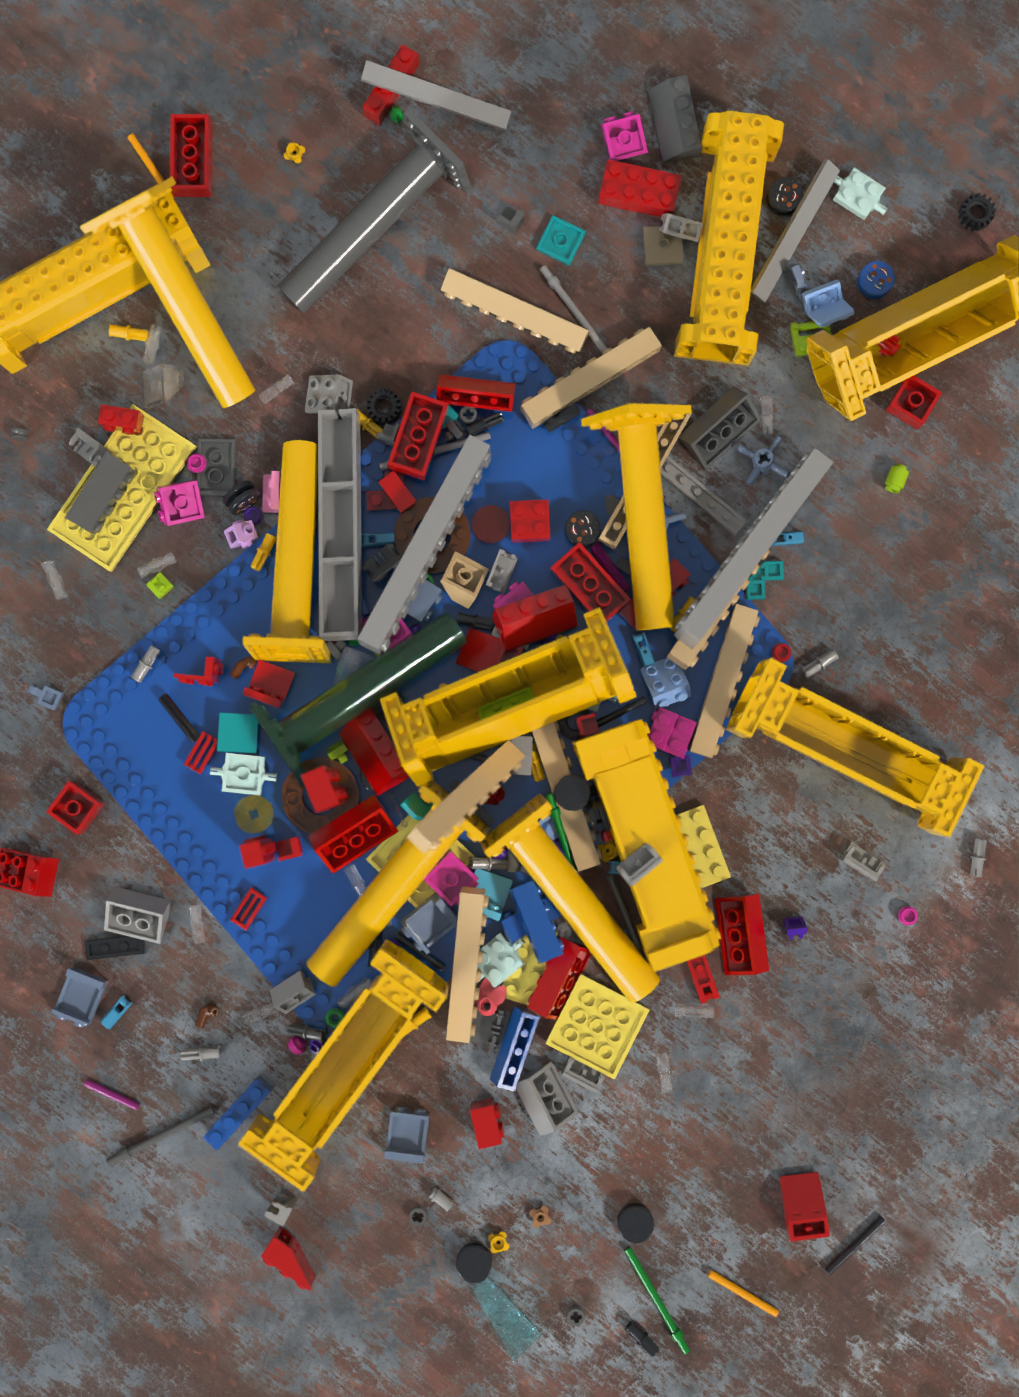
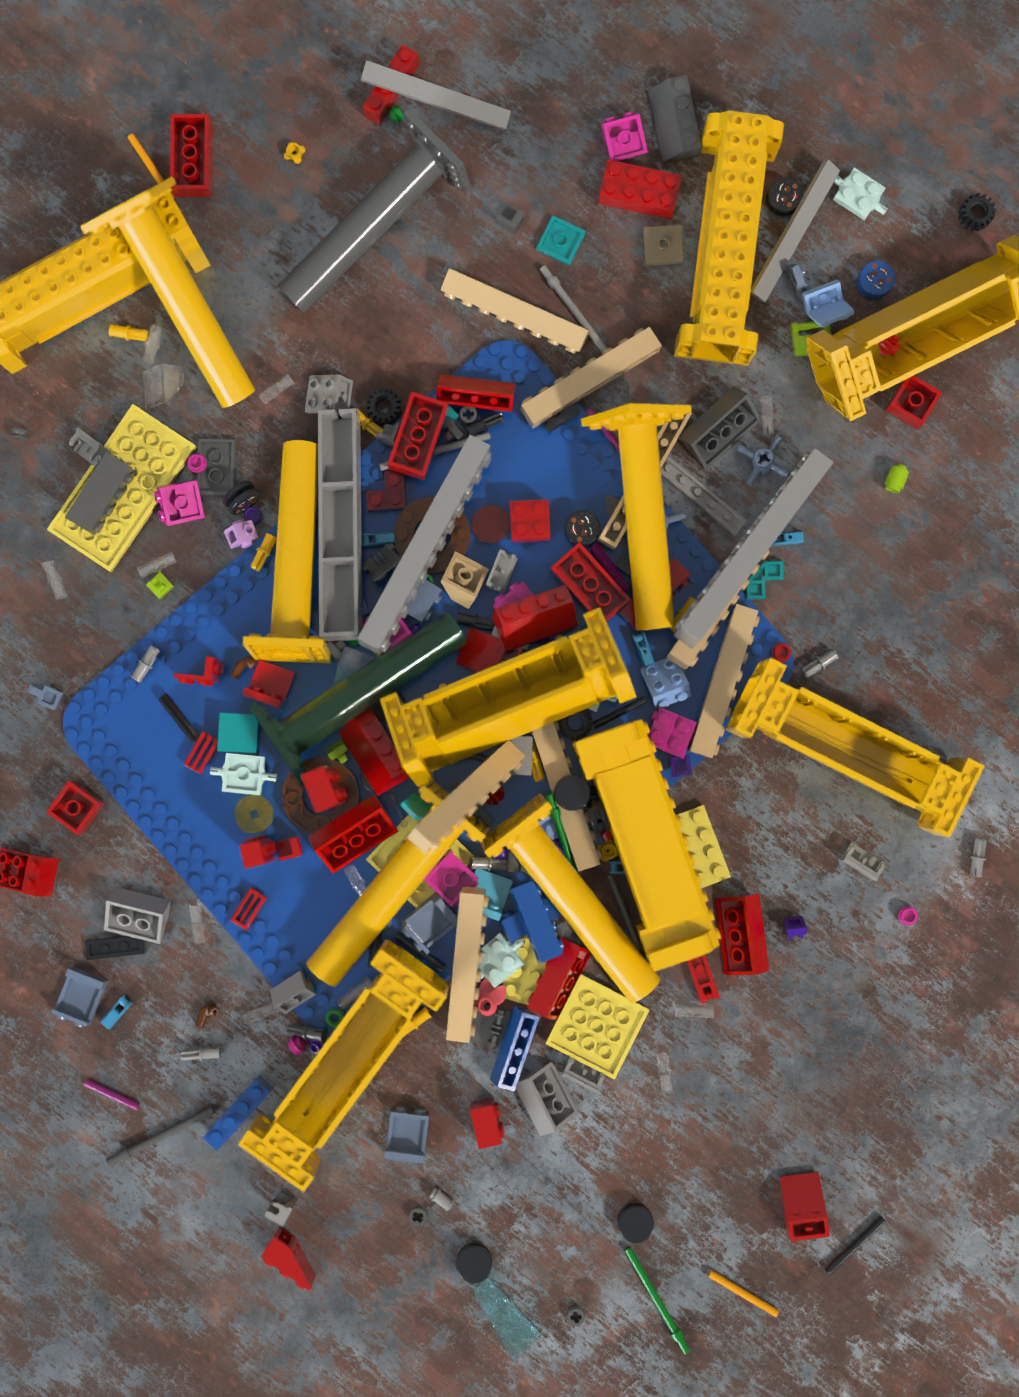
red brick [98,404,144,435] -> none
bright pink bracket [262,471,281,513] -> none
red tile [379,471,417,514] -> none
lime tile [477,686,535,720] -> none
yellow plate [488,1231,509,1253] -> none
medium nougat plate [530,1206,551,1228] -> none
red panel [575,713,599,737] -> none
light grey hinge [615,843,663,886] -> none
black axle [625,1320,659,1357] -> none
light grey hinge [659,213,703,242] -> none

